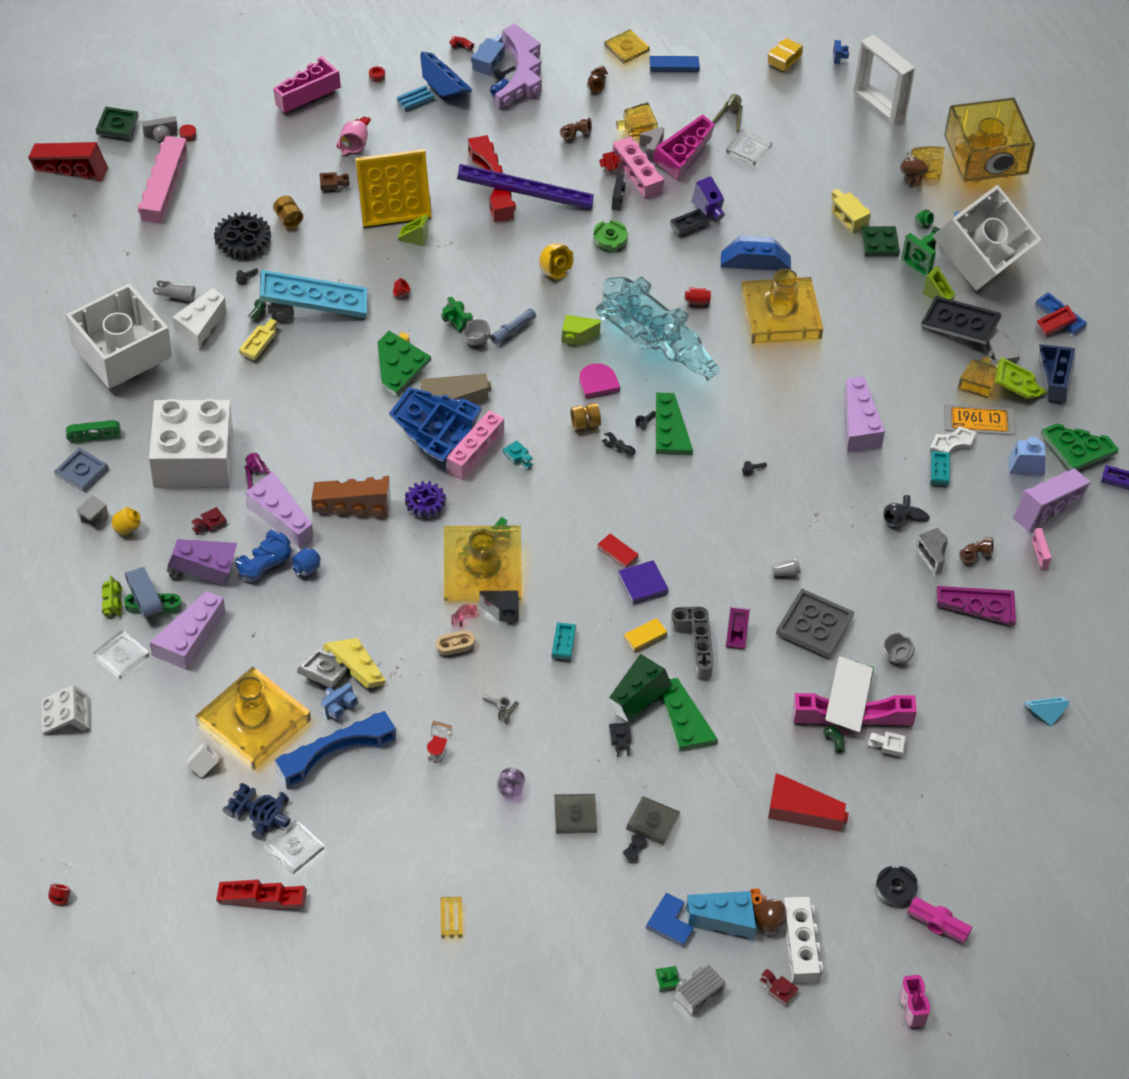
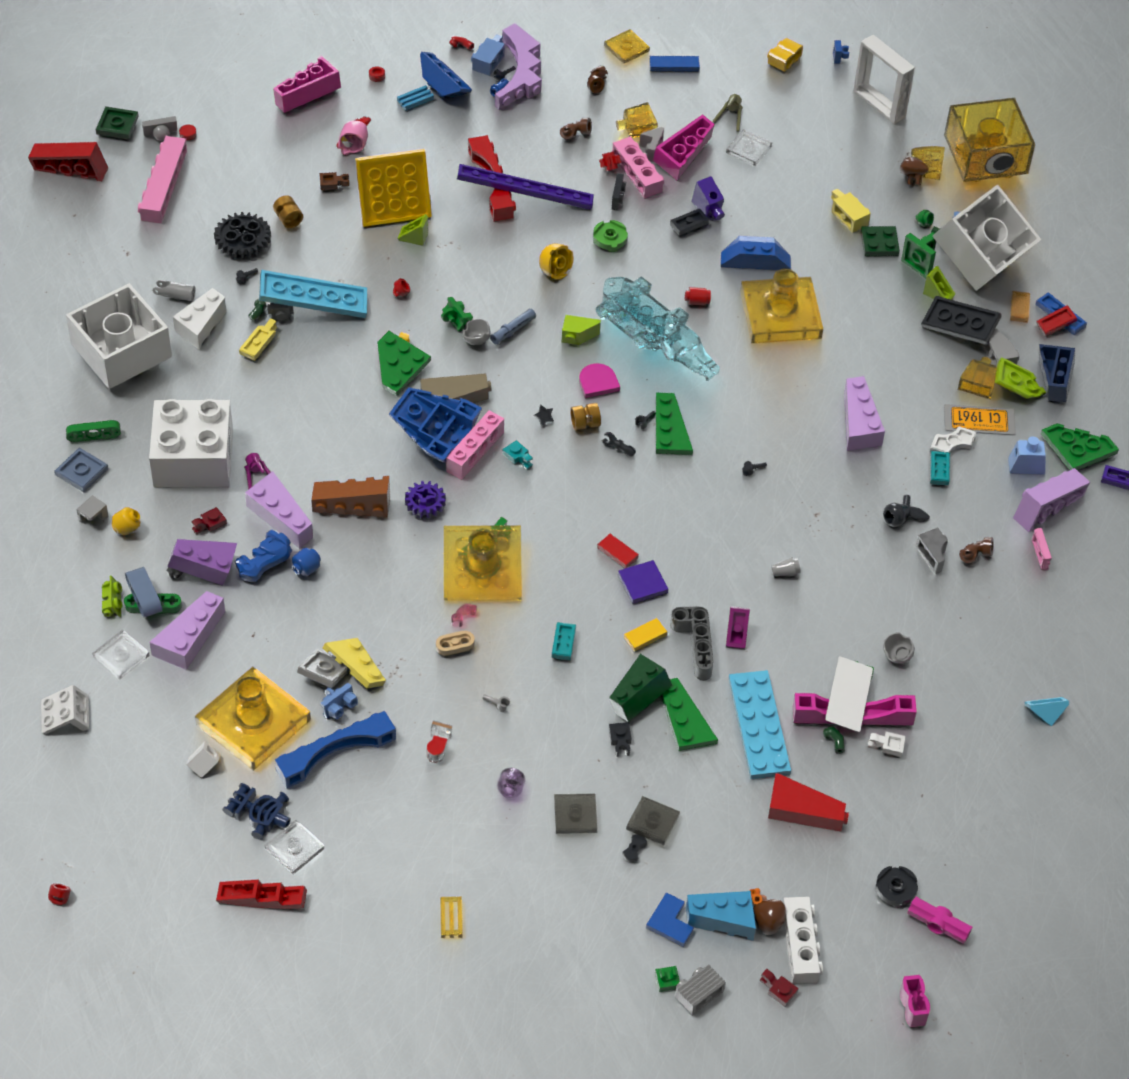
black slope [479,590,519,622] -> none
clear smoke hand [498,701,519,724] -> none
dark grey plate [776,589,854,658] -> none
magenta wing [936,586,1016,626] -> none
none -> black piece [533,405,554,426]
none -> medium azure plate [728,670,791,779]
none -> clear orange tile [1010,291,1030,323]

